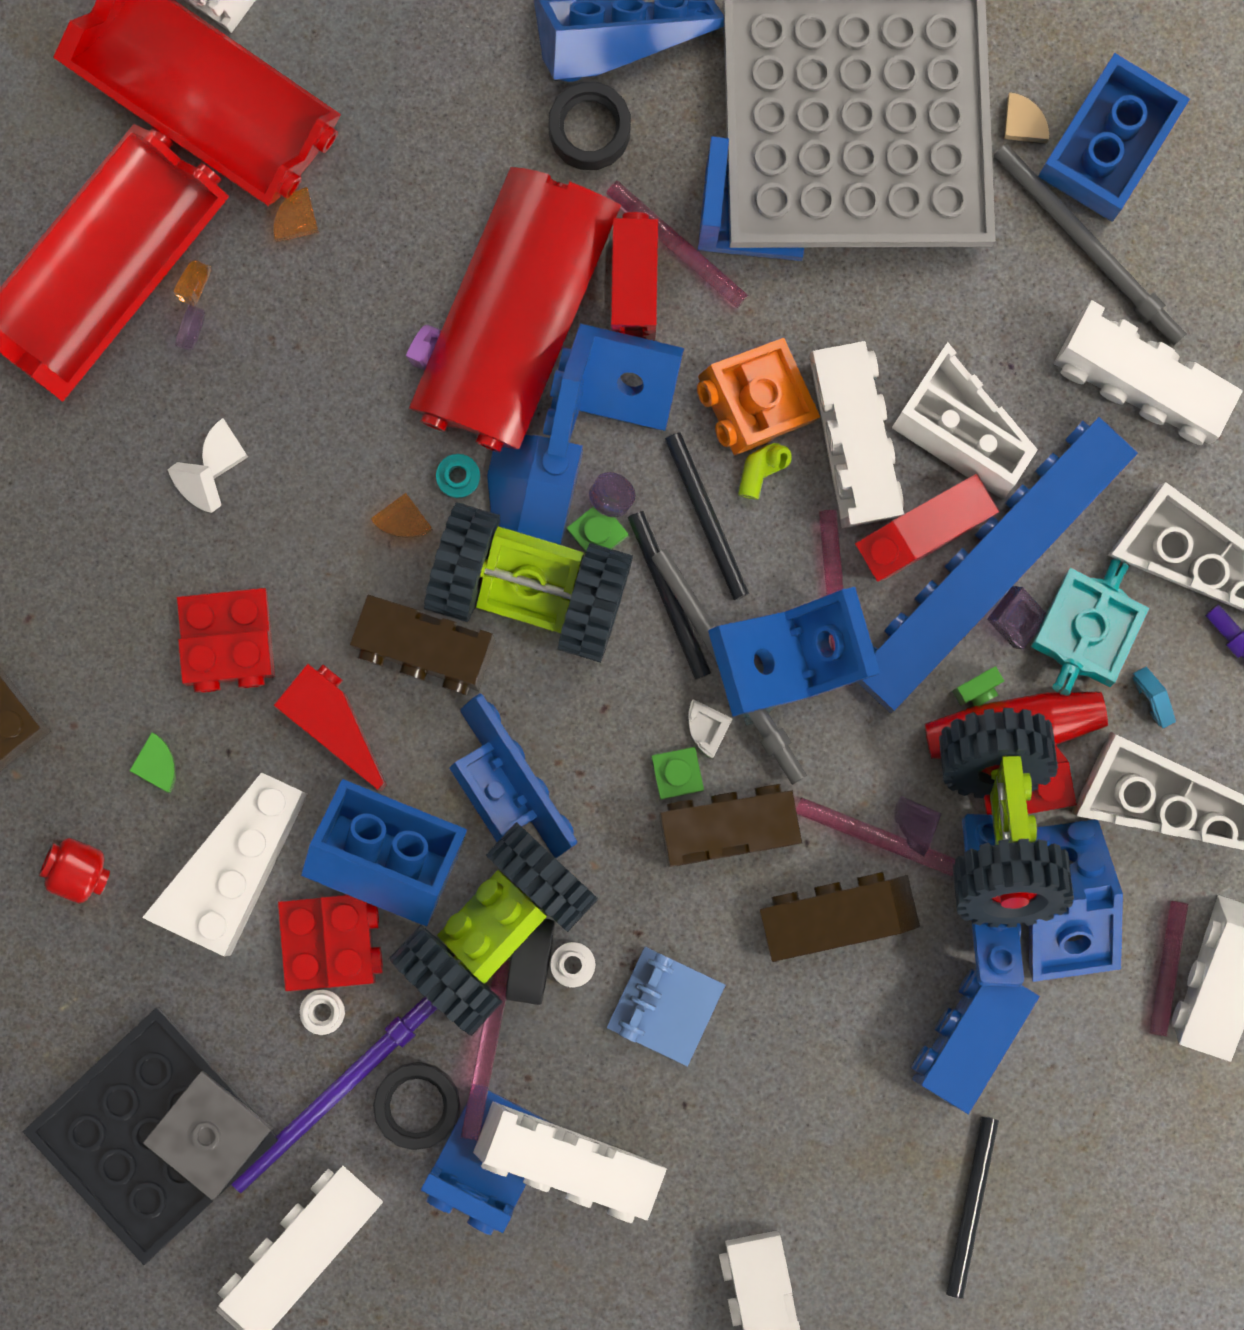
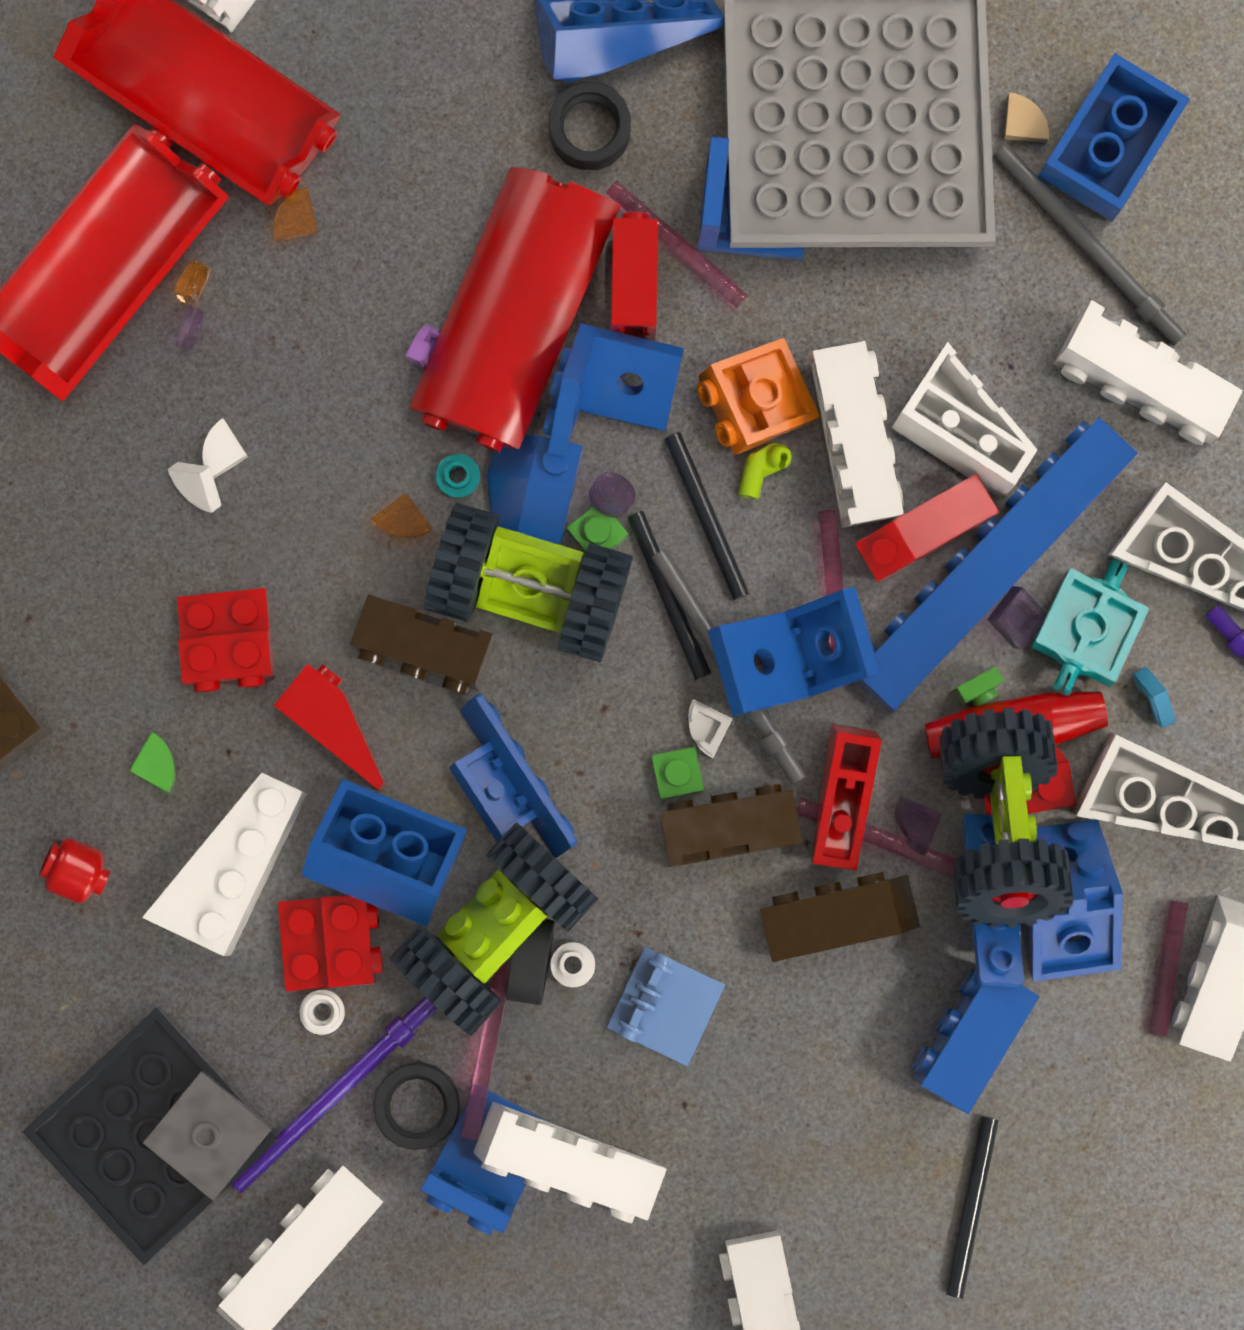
none -> red slope [812,723,882,871]

